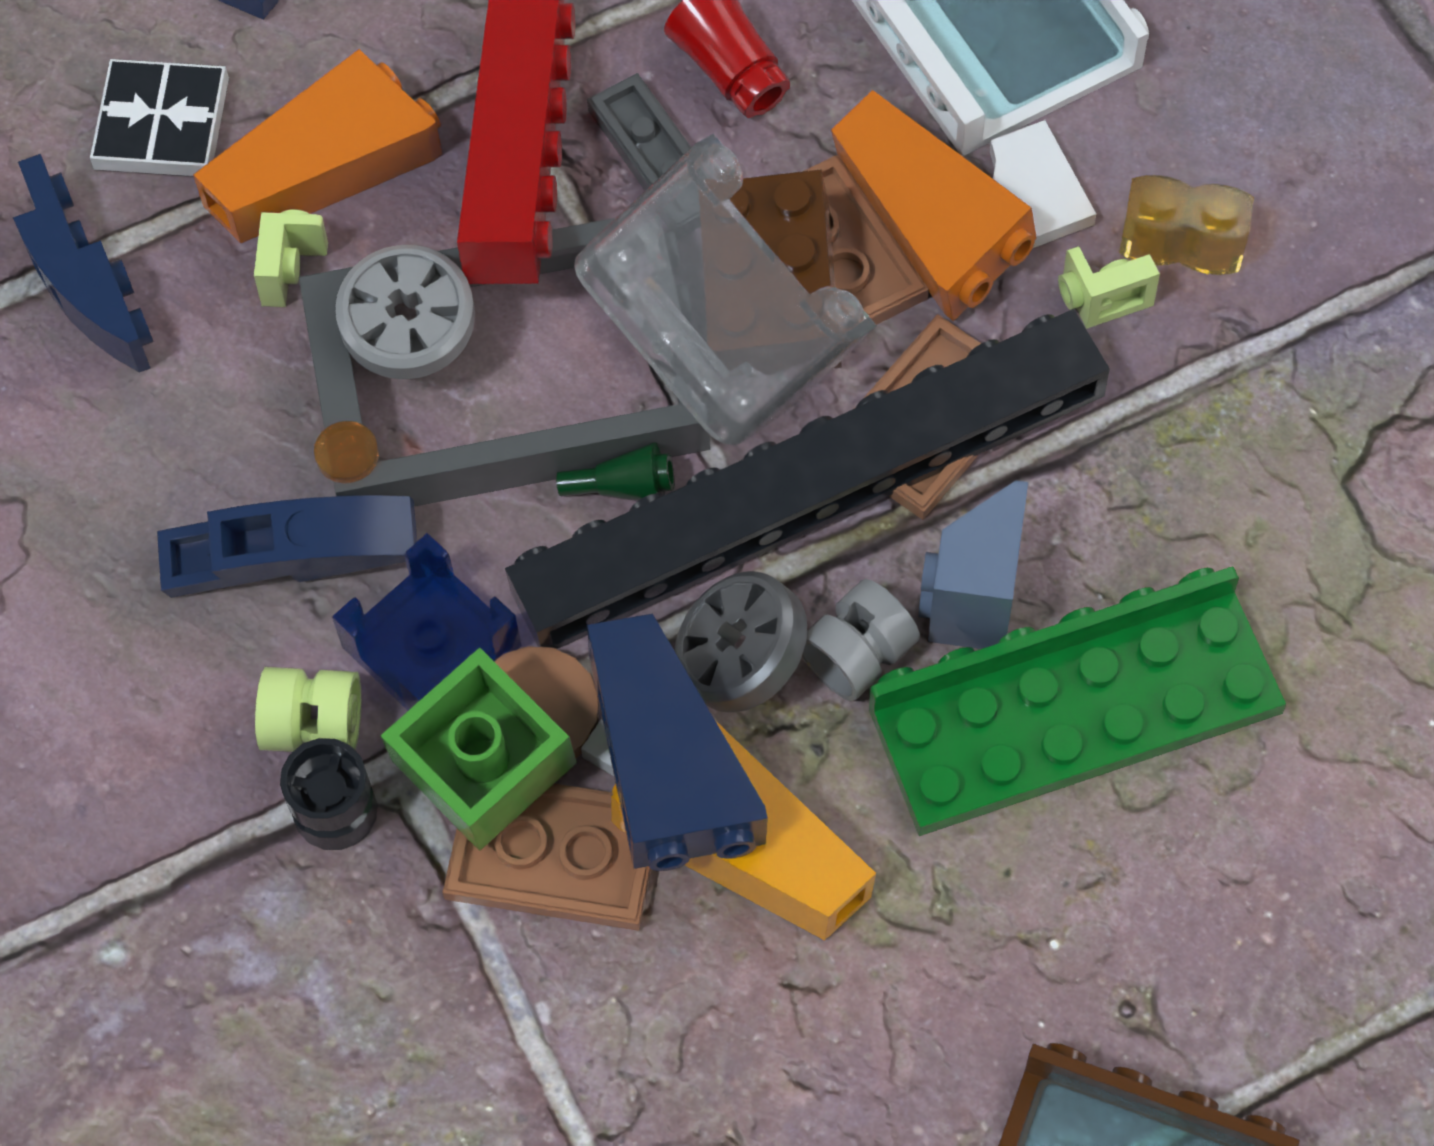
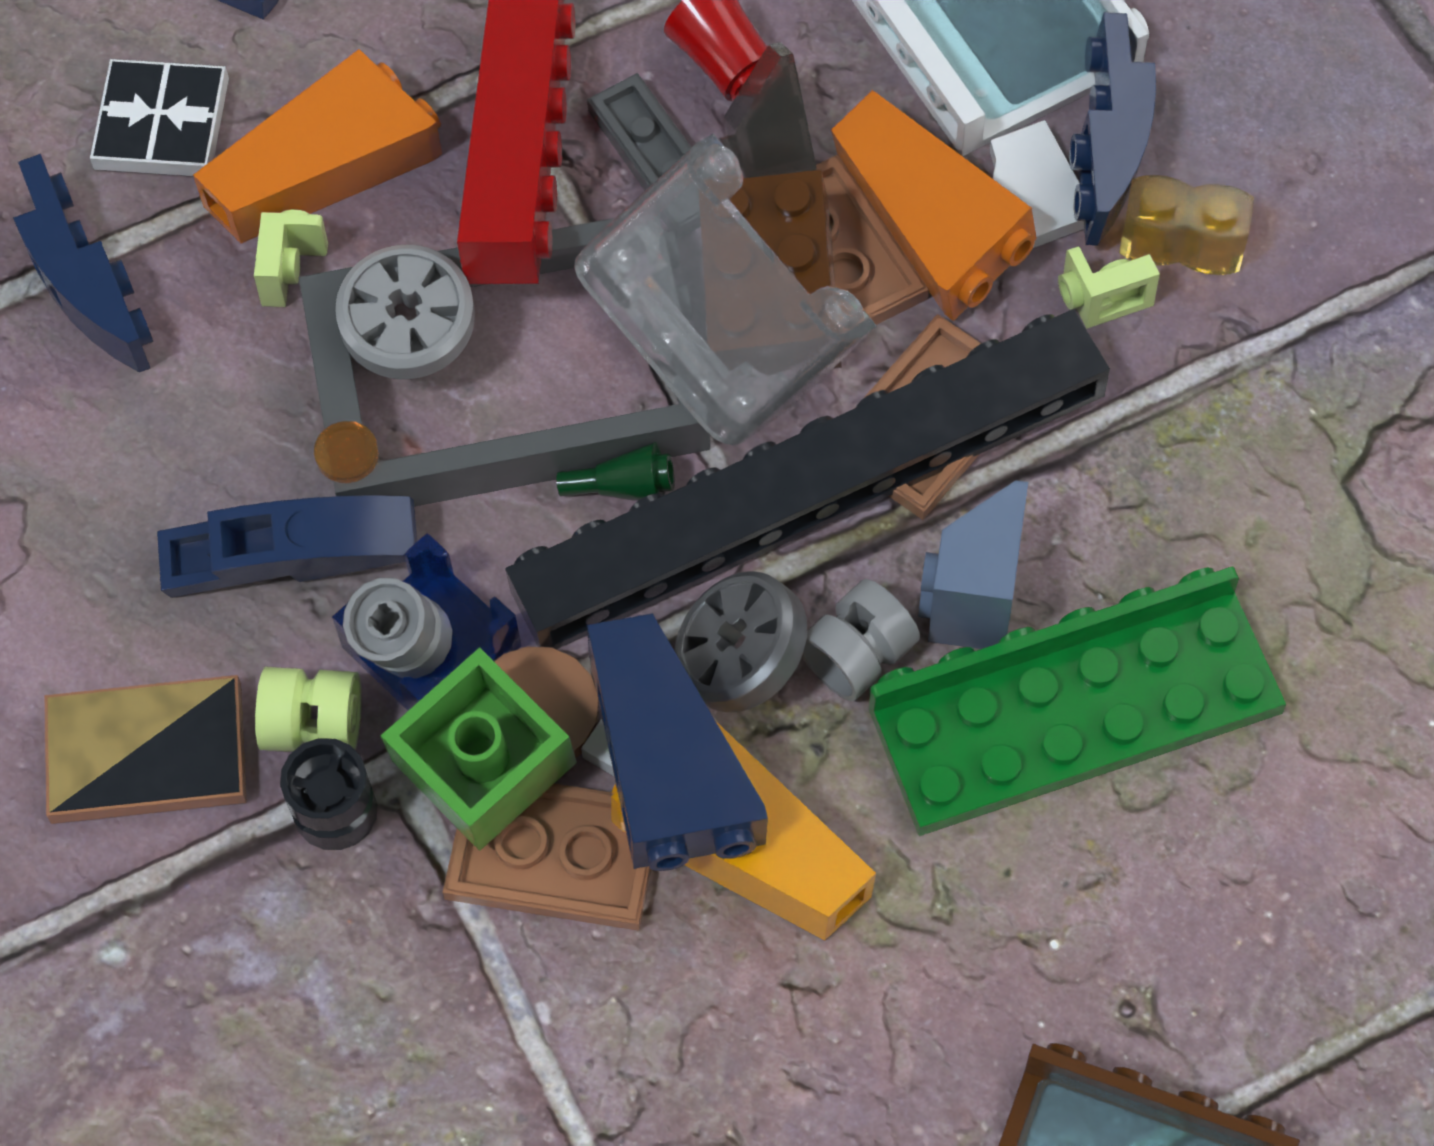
none -> tile [44,675,247,824]
none -> light grey wheel [343,578,452,679]
none -> clear smoke slope [719,42,817,179]
none -> dark blue slope [1069,12,1156,246]

